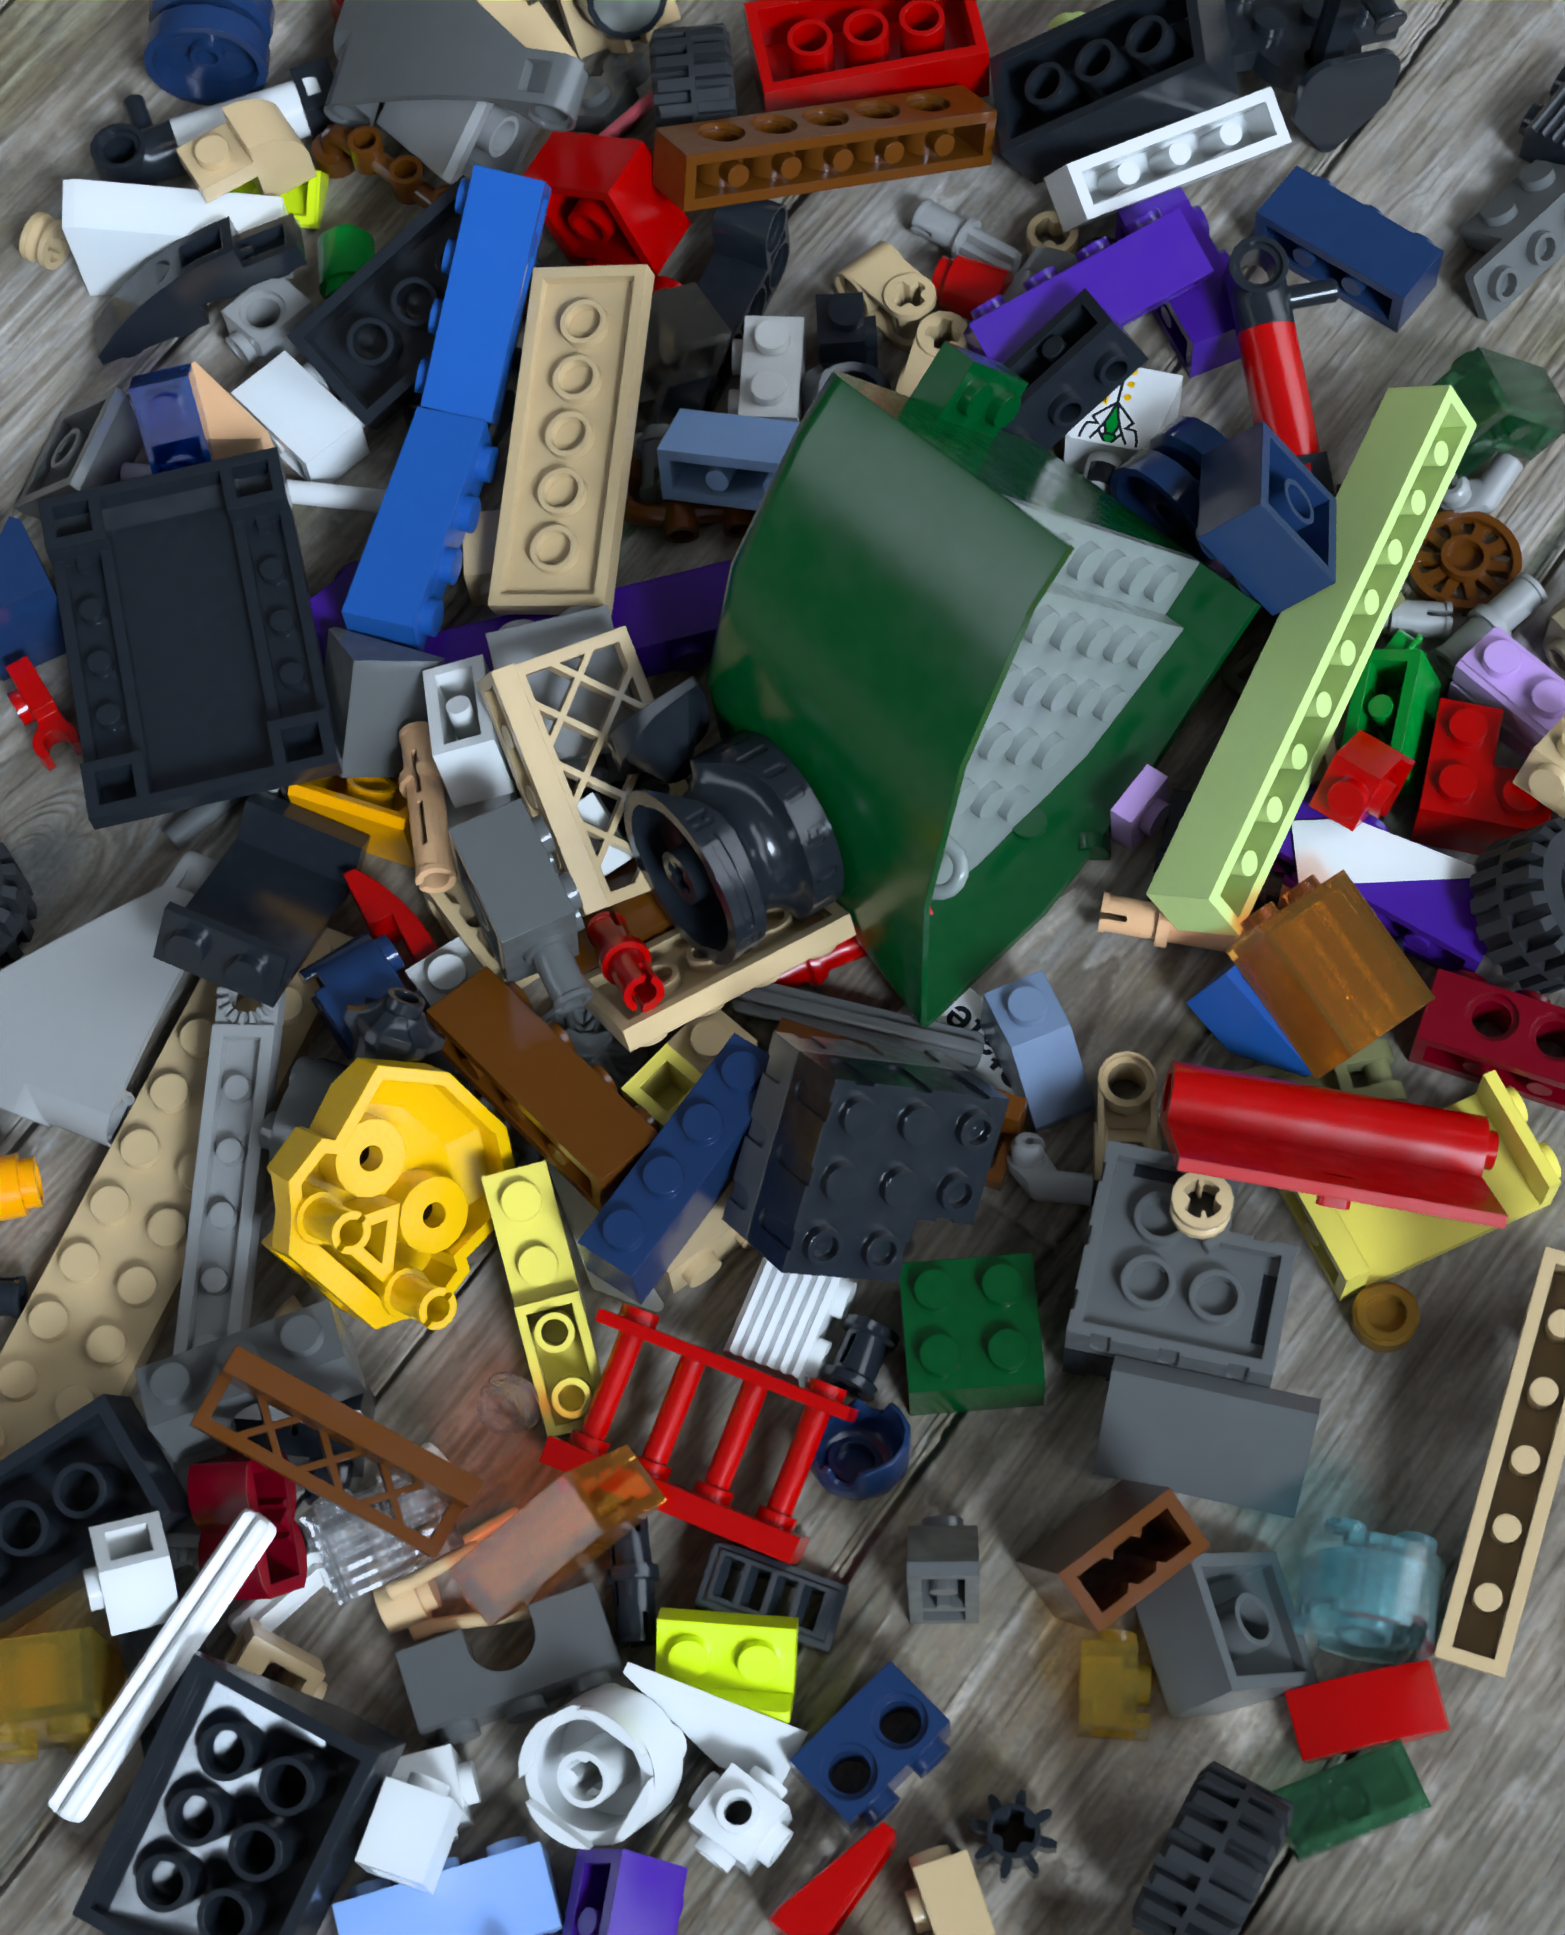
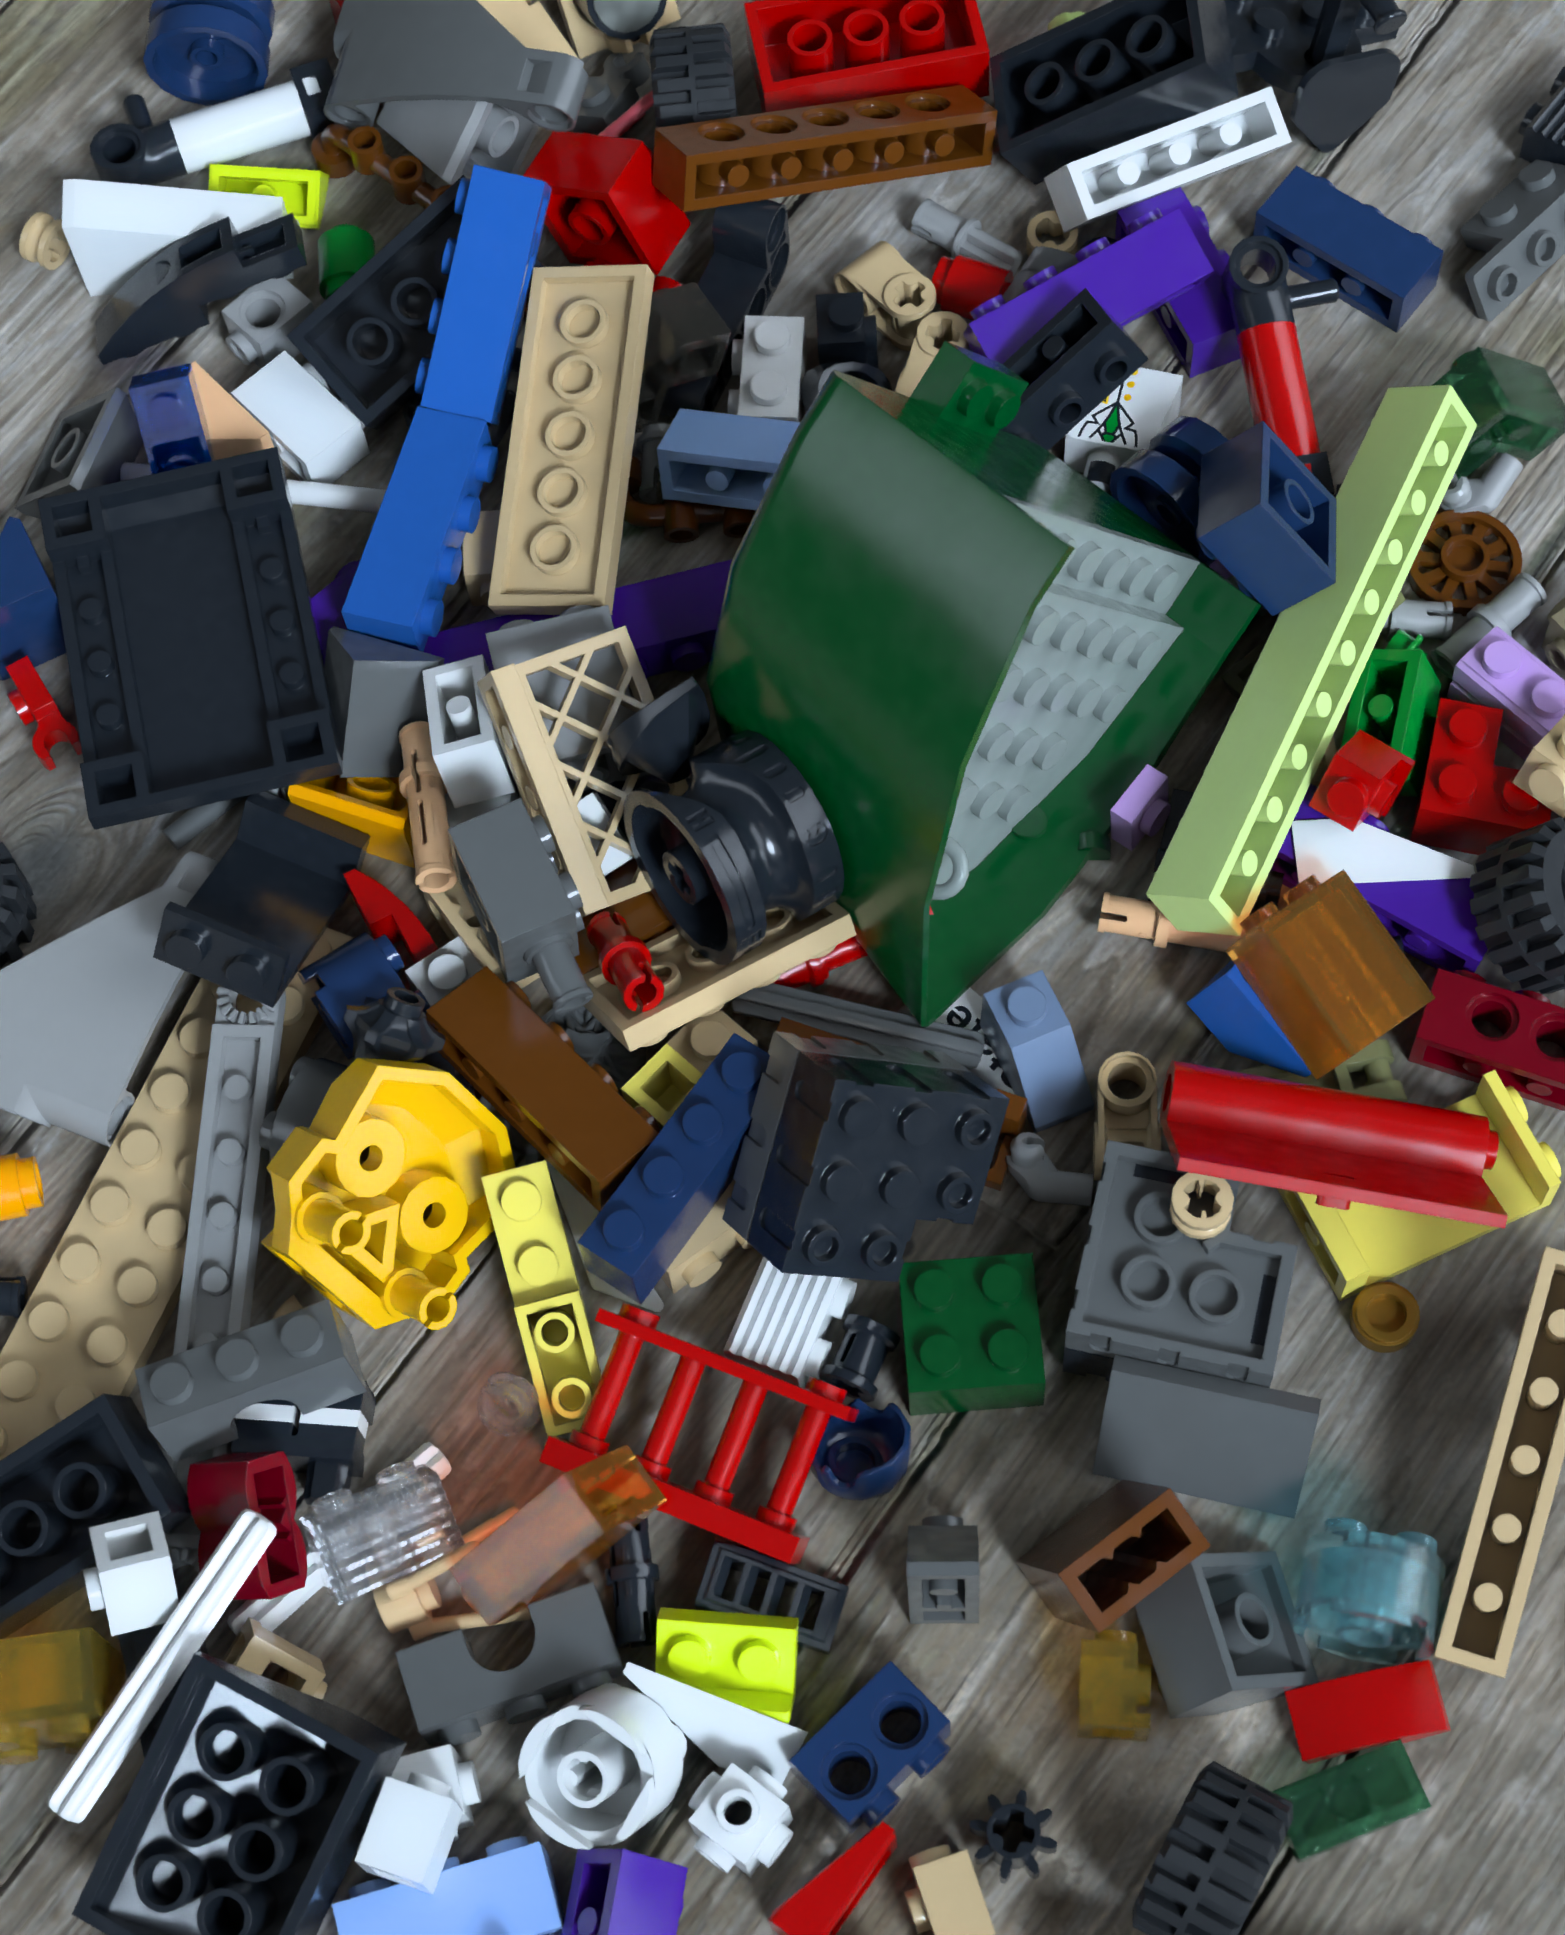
tan brick [176,99,317,203] -> none
reddish brown fence [189,1345,484,1559] -> none

